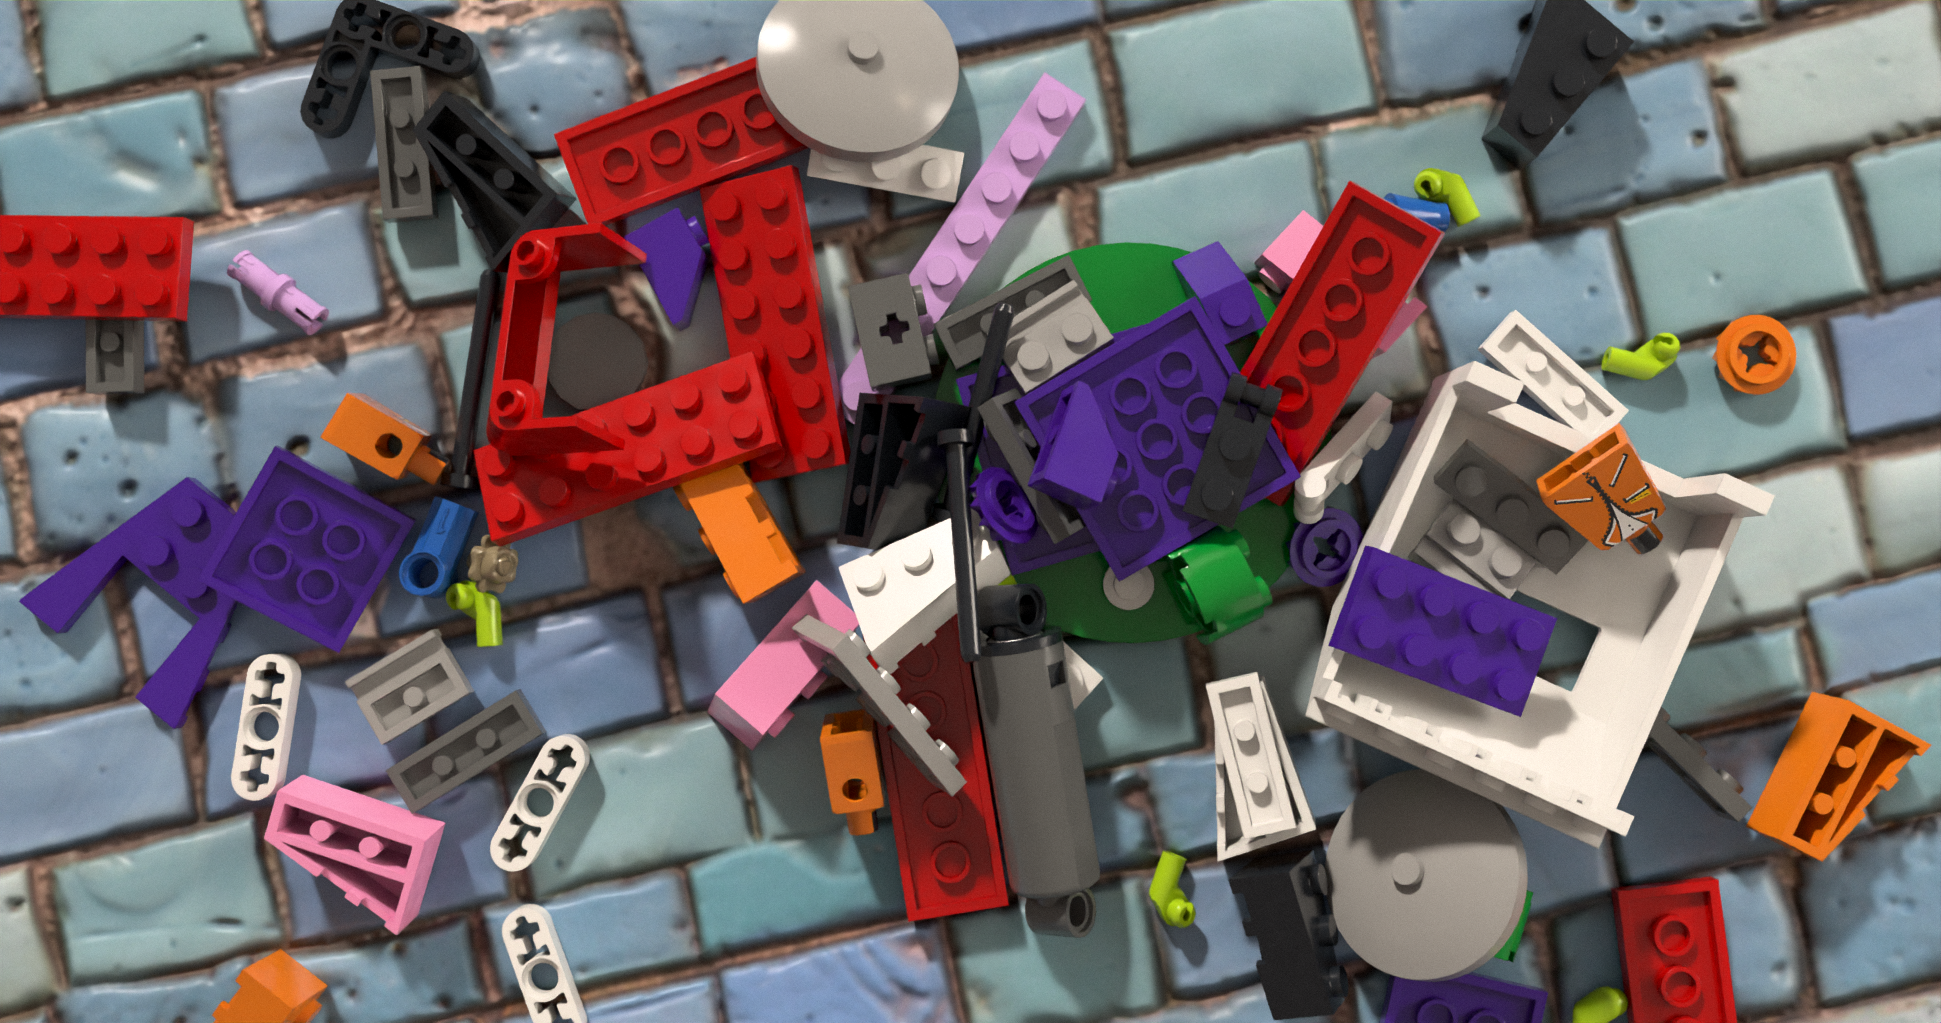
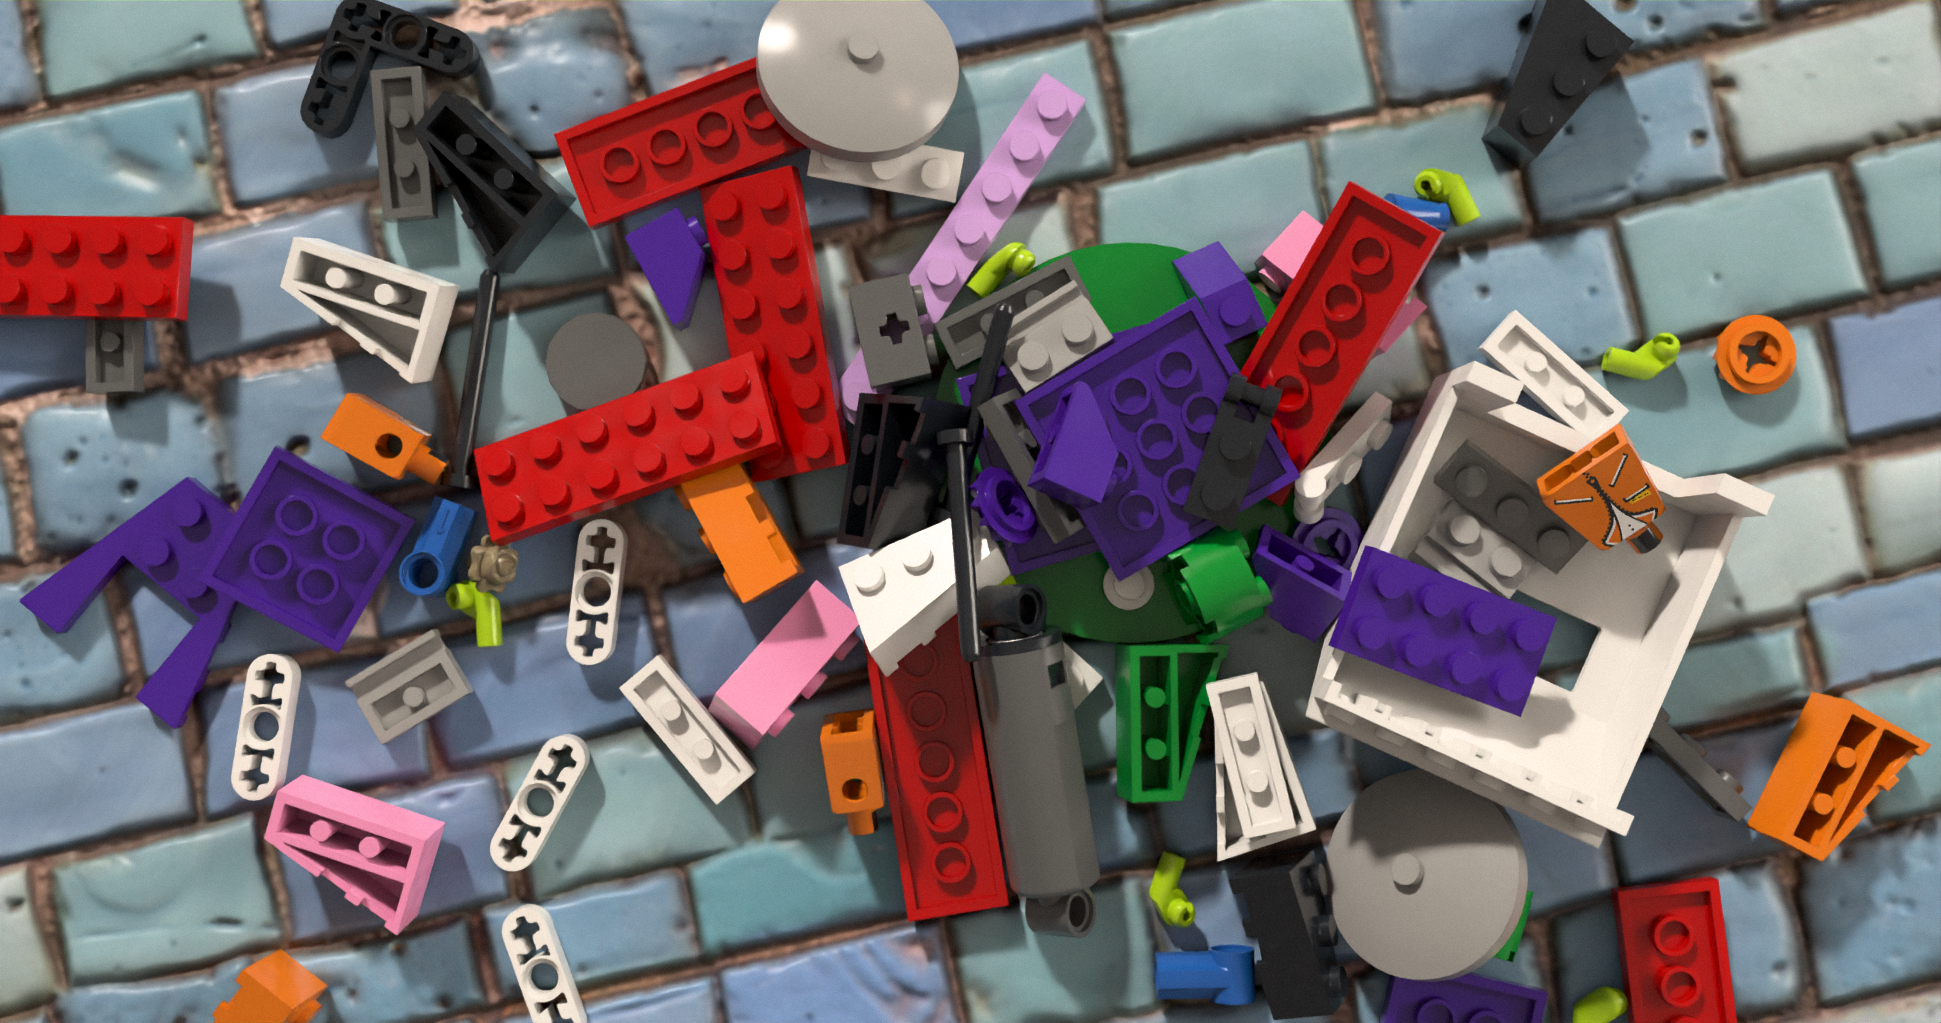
lavender pin [227,250,329,335] -> none
dark grey plate [386,689,547,814] -> none
red windscreen [486,223,647,456] -> none
light grey wing [792,614,967,796] -> none
none -> white wedge [280,237,460,384]
none -> white beam [566,519,628,665]
none -> white plate [619,655,757,805]
none -> lime arm [966,242,1036,300]
none -> green wedge [1115,642,1230,803]
none -> blue piece [1154,944,1256,1005]
none -> dark purple slope [1252,524,1352,643]

